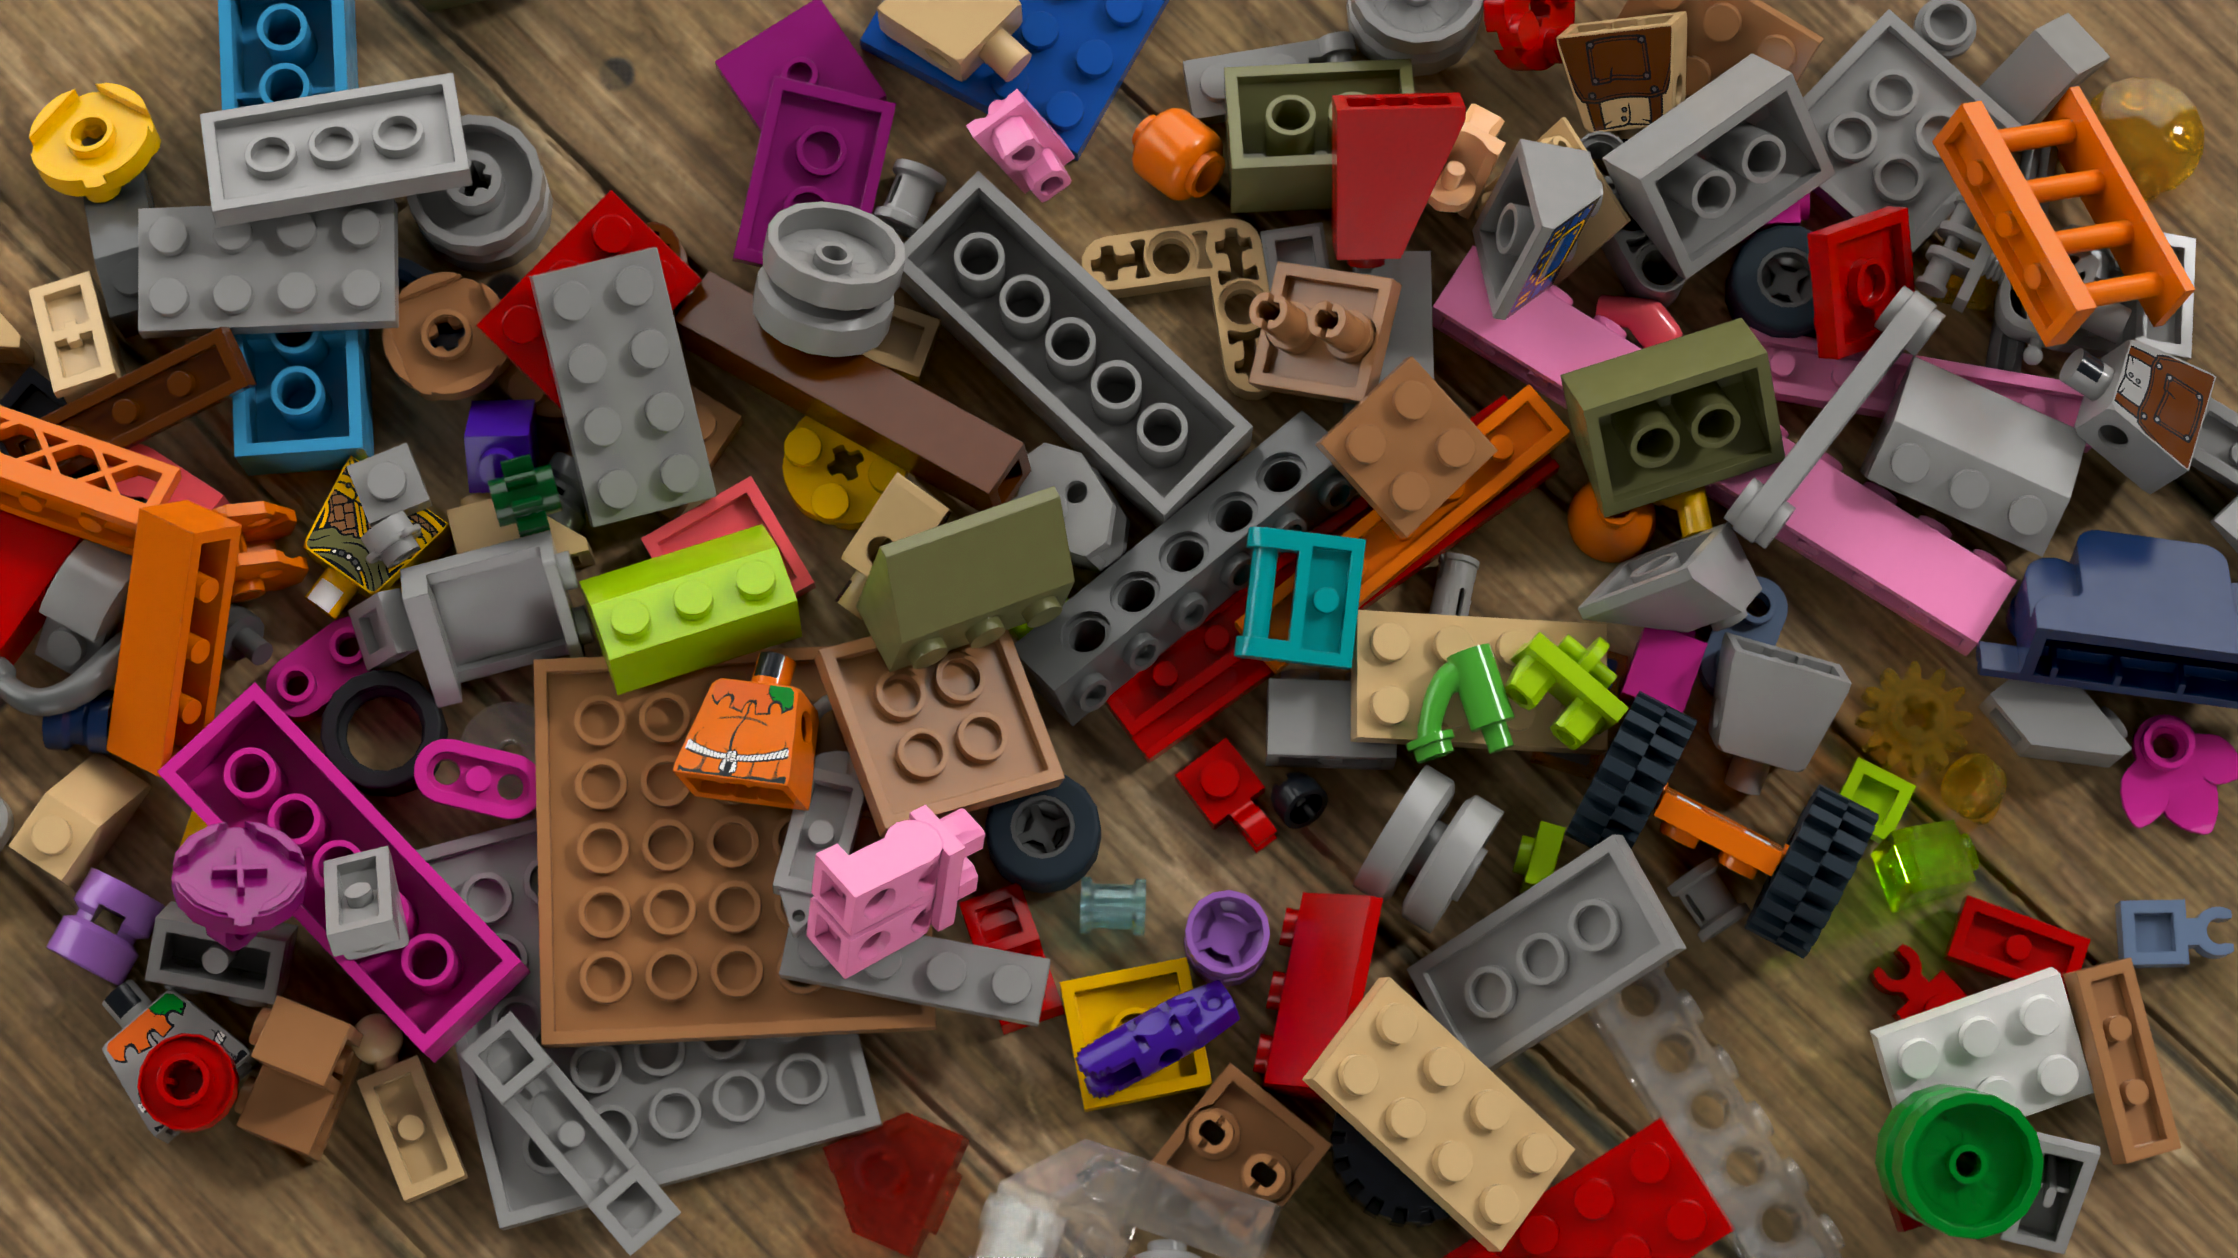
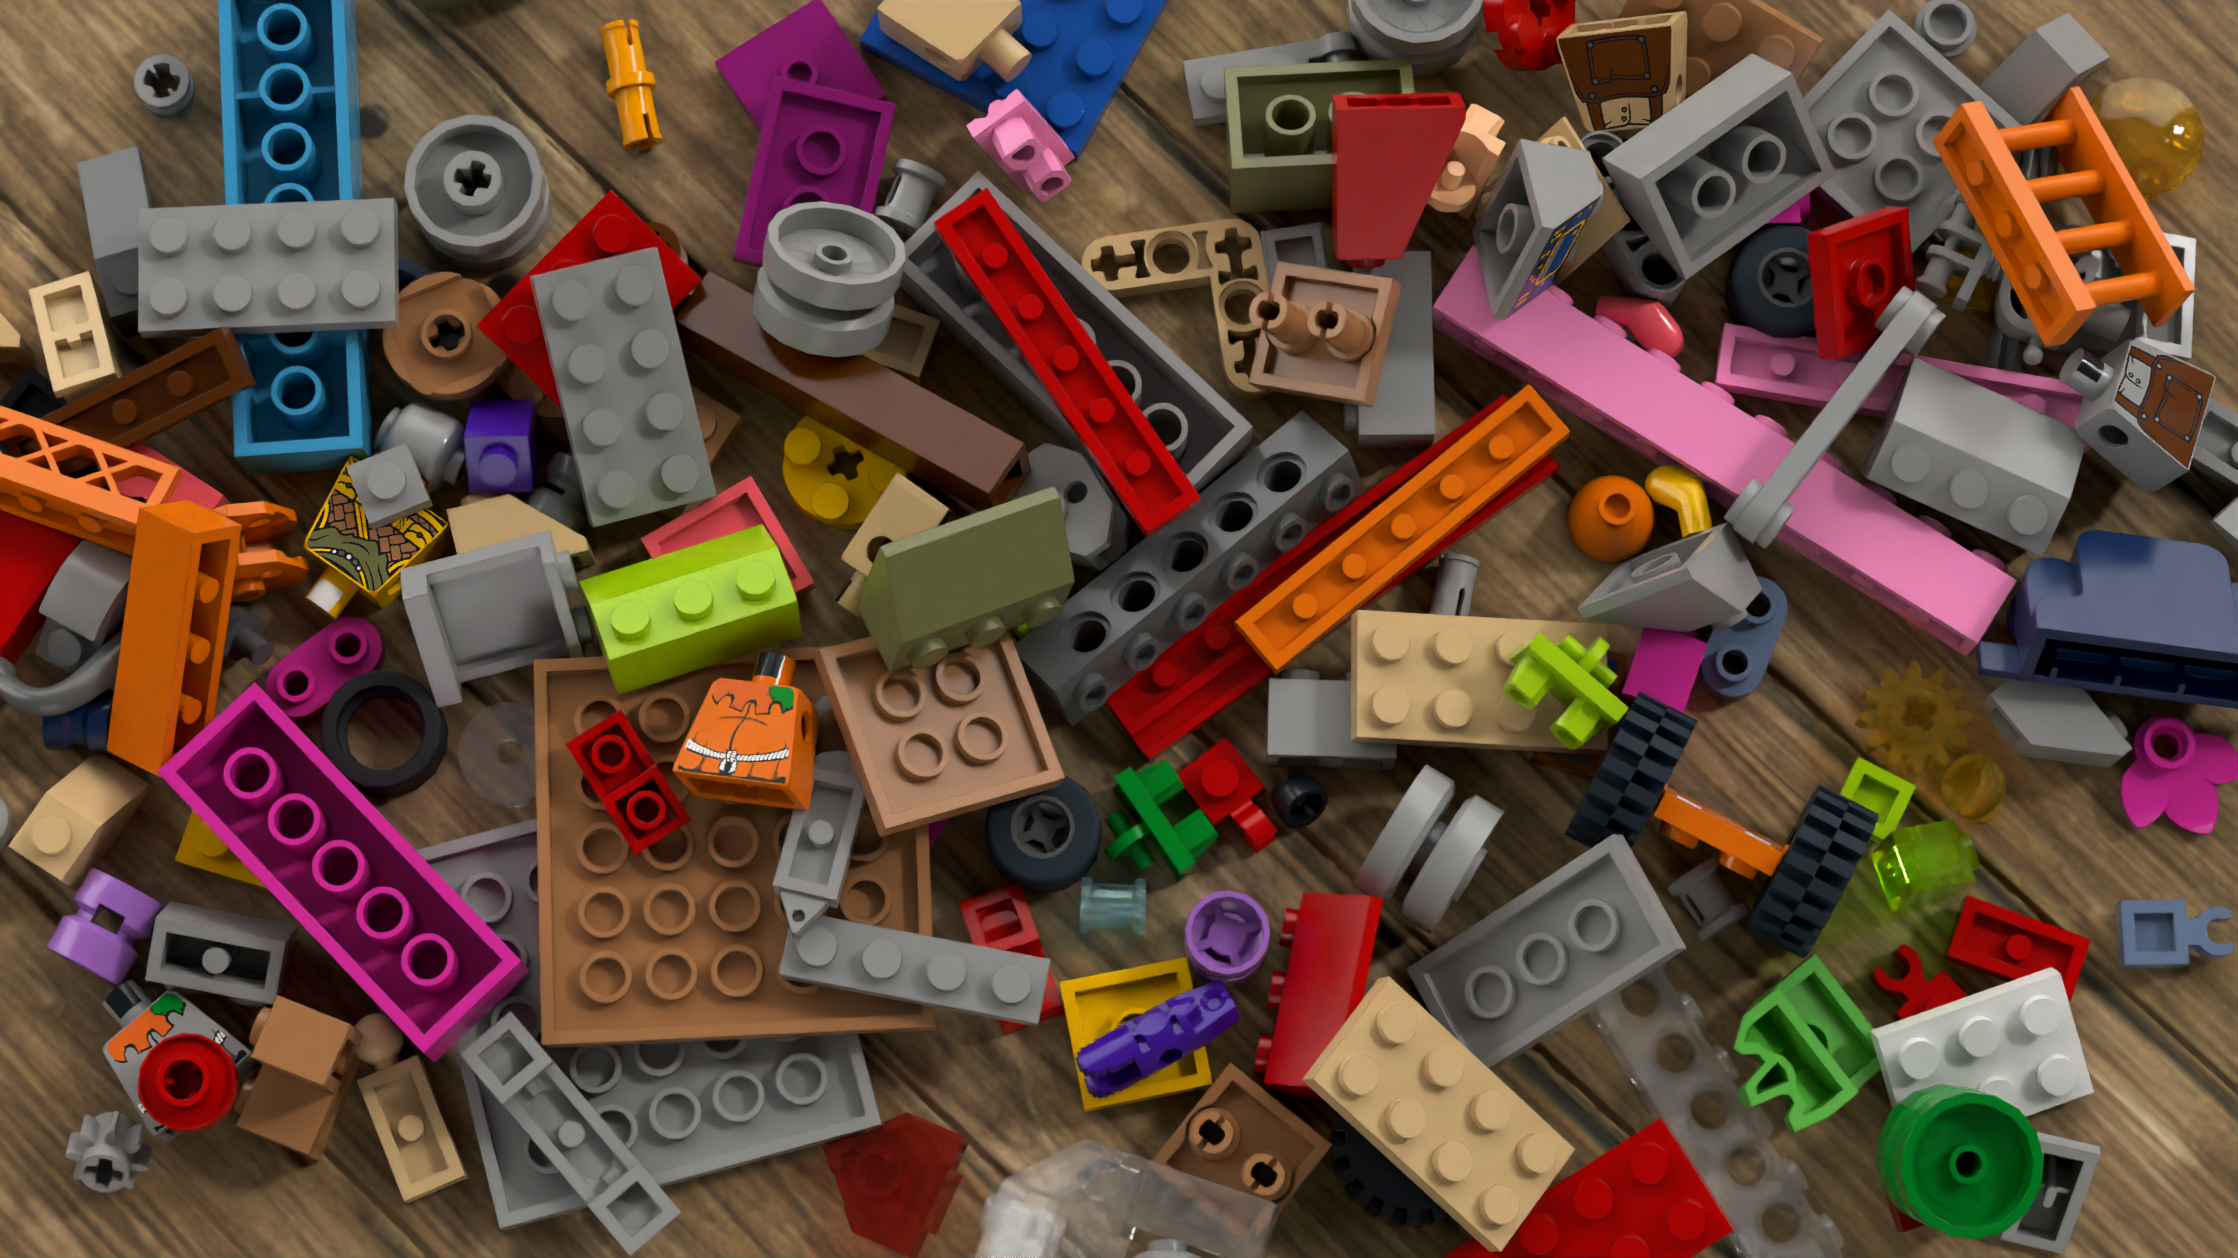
yellow plate [29,83,161,203] -> none
magenta tile [171,821,307,951] -> none
light grey plate [200,73,472,228] -> none
light grey slope [323,846,409,960] -> none
light grey plate [348,588,418,671] -> none
light grey plate [361,511,422,568] -> none
dark pink plate [414,739,536,820] -> none
dark green gear [488,454,563,537] -> none
bright pink hips [806,805,985,979] -> none
orange head [1132,108,1225,201] -> none
teal plate [1234,527,1366,670] -> none
medium nougat plate [1315,356,1498,539] -> none
bright green plant [1406,643,1515,764] -> none
lime plate [1512,821,1566,893] -> none
olive slope [1560,318,1785,518] -> none
light grey torso [1708,632,1852,795] -> none
medium nougat plate [2063,957,2181,1165] -> none
none -> light grey gear [65,1111,153,1193]
none -> light grey bush [134,54,195,117]
none -> light grey head [373,402,467,495]
none -> red slope [565,709,691,855]
none -> light orange pin [599,19,663,151]
none -> red plate [933,188,1201,538]
none -> green hips [1104,760,1219,883]
none -> bright green plate [1733,954,1881,1132]

